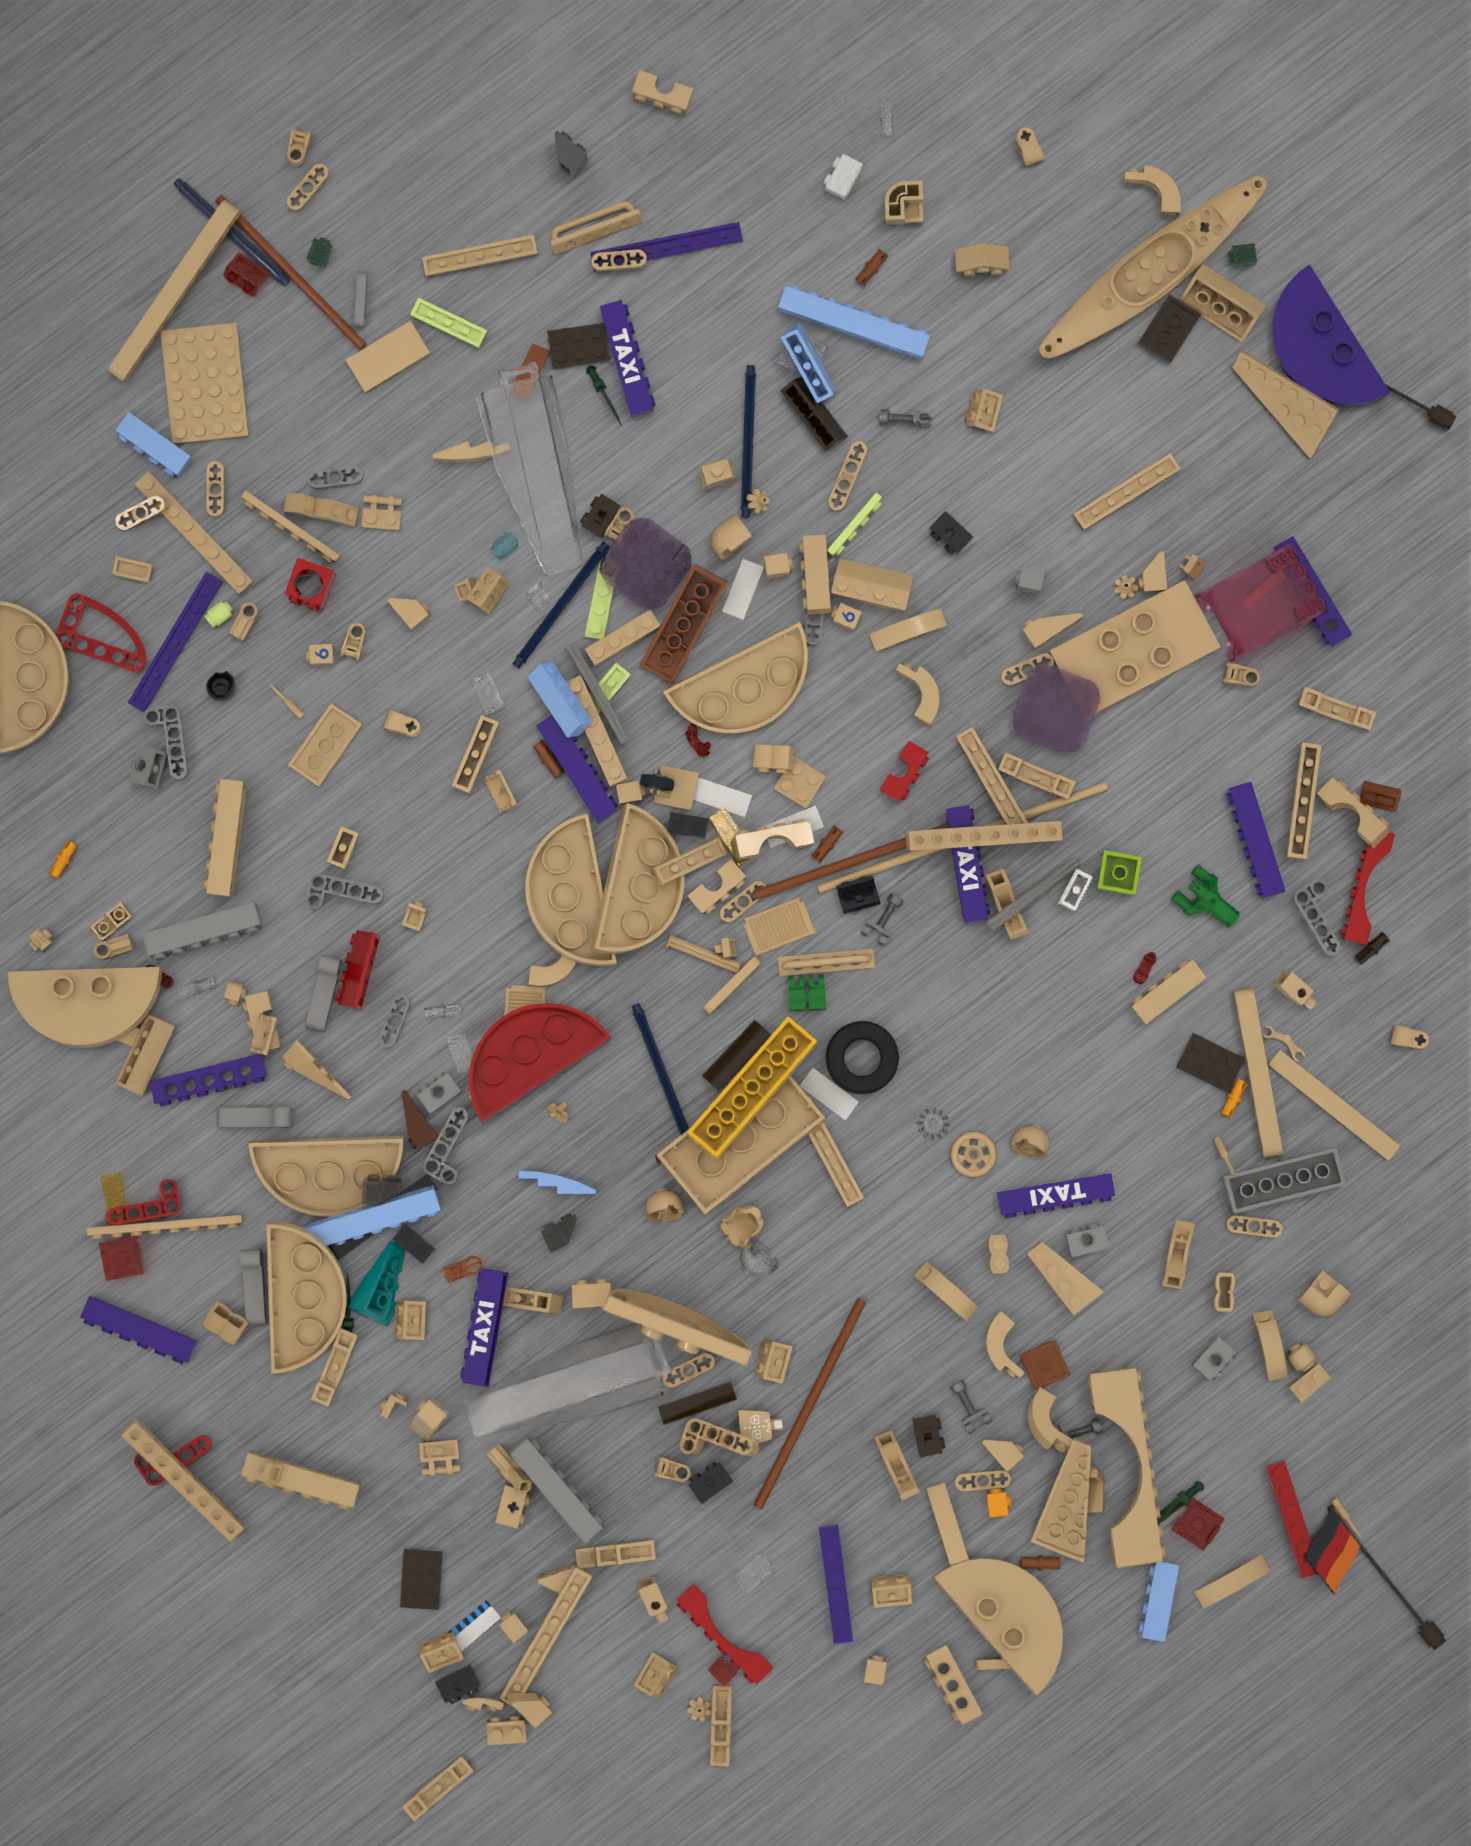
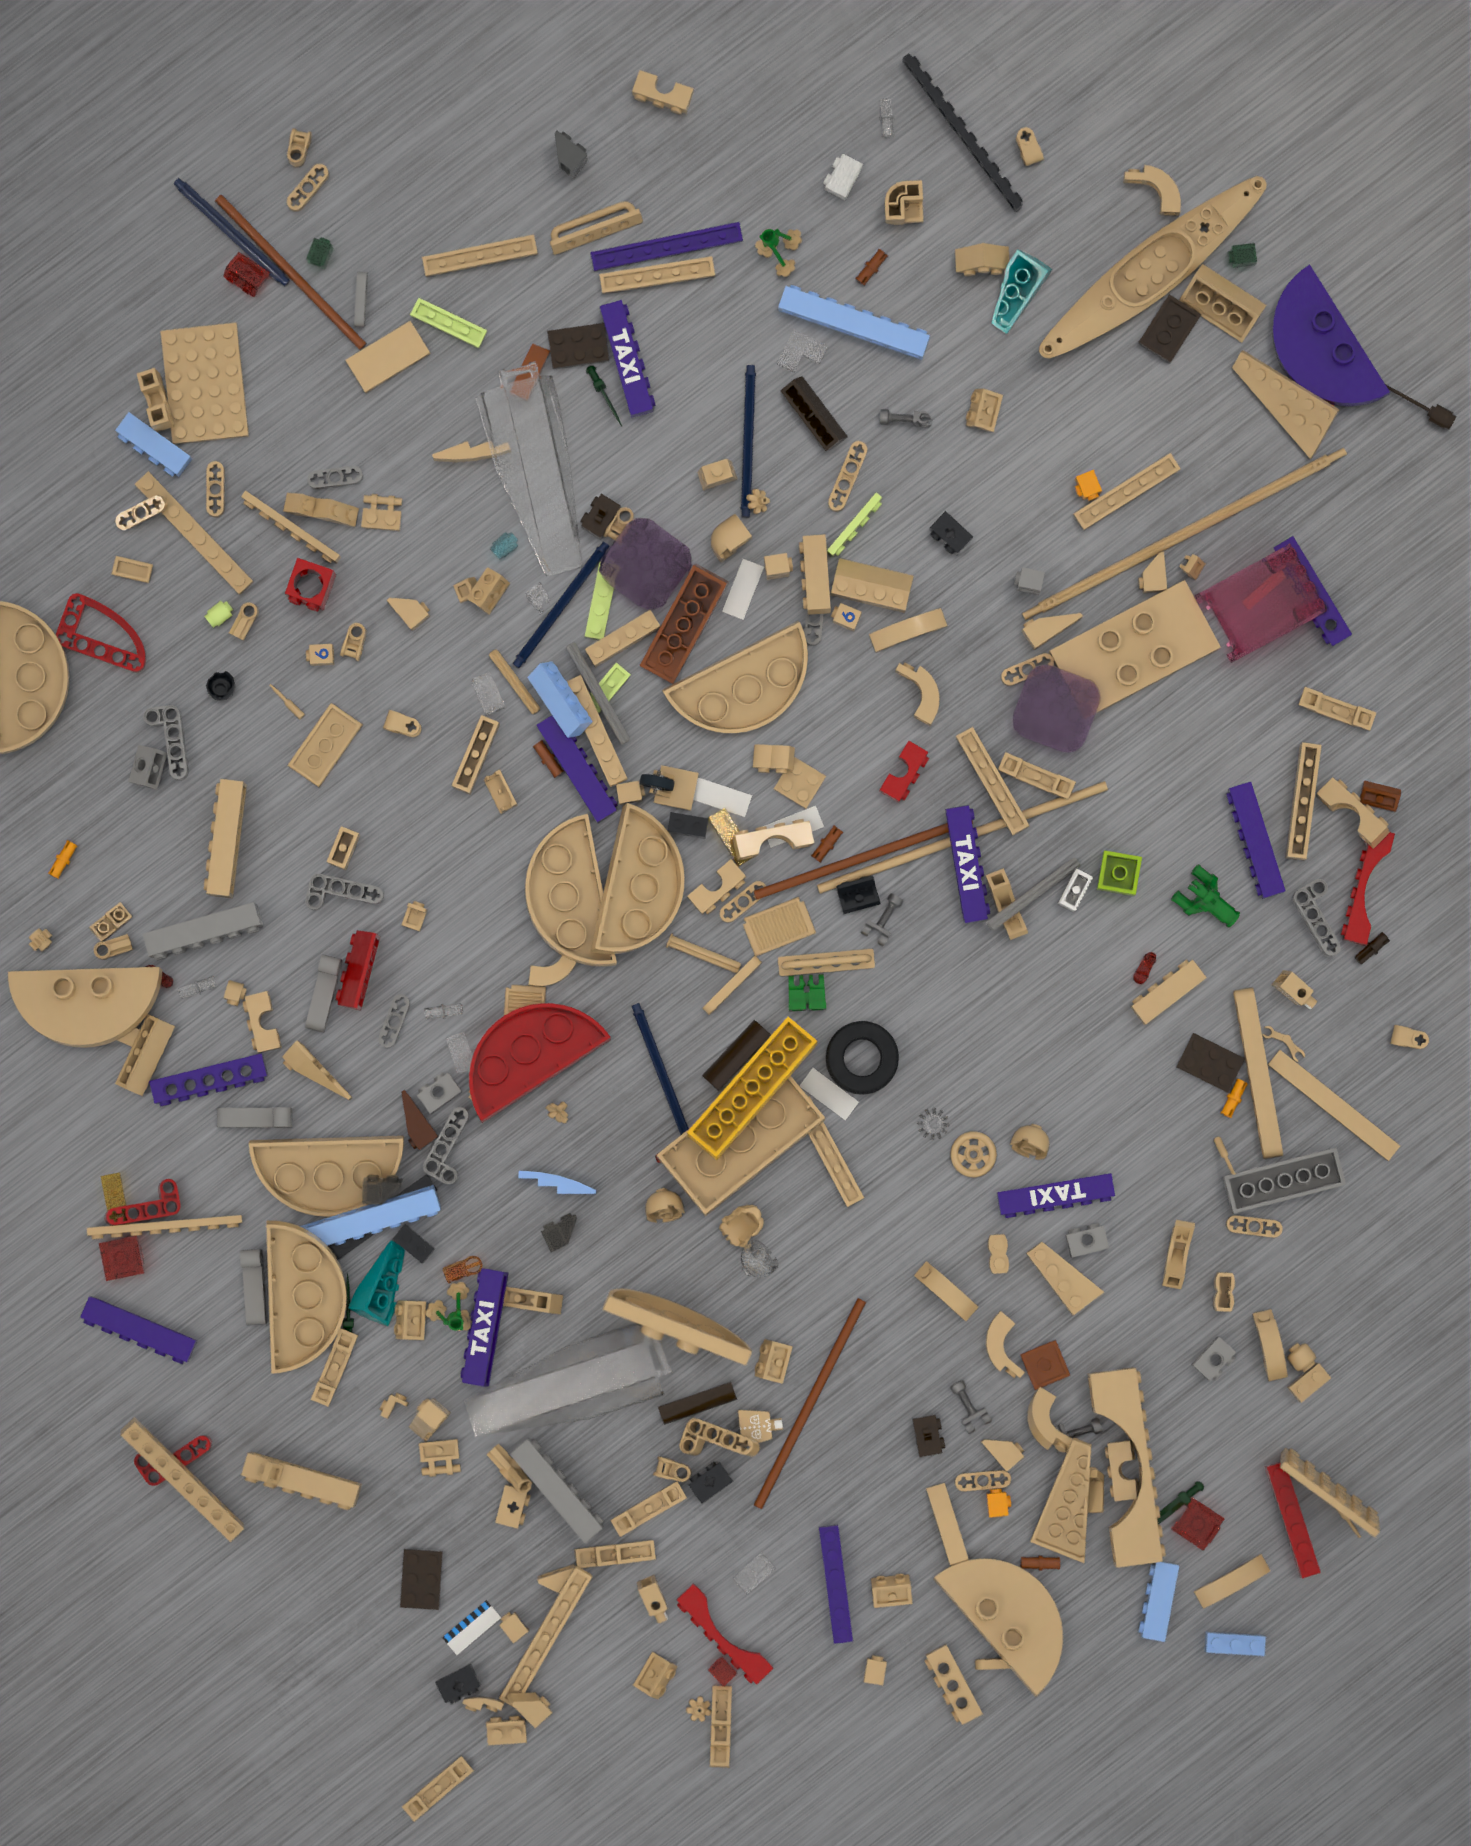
tan beam [108,200,241,382] -> none
dark purple tile [128,572,223,712] -> none
tan brick [203,1302,248,1345] -> none
tan hinge [250,1014,278,1056] -> none
tan bracket [418,1632,464,1673] -> none
tan brick [572,1279,612,1308] -> none
tan beam [591,250,647,272] -> none
tan tile [652,837,727,886] -> none
tan beam [663,1353,715,1387] -> none
clear red piece [685,724,711,757] -> none
tan tile [714,938,737,958] -> none
light blue brick [781,323,836,403] -> none
tan arch [874,1430,920,1500] -> none
tan brick [905,821,1062,851] -> none
tan plant [1114,575,1139,600] -> none
tan piece [1222,663,1260,688] -> none
tan brick [1296,1270,1351,1317] -> none
flag [1305,1505,1446,1650] -> none
none -> tan arch [137,368,175,432]
none -> tan plant [425,1282,472,1331]
none -> tan axle [489,649,540,714]
none -> tan plate [599,256,715,294]
none -> tan slope [610,1481,687,1537]
none -> tan plant [755,229,802,277]
none -> black plate [902,53,1023,213]
none -> teal wedge [991,249,1053,334]
none -> tan axle [1022,448,1347,620]
none -> light orange brick [1075,469,1102,501]
none -> tan arch [1105,1440,1140,1501]
none -> light blue brick [1205,1632,1266,1656]
none -> tan plate [1280,1448,1380,1537]

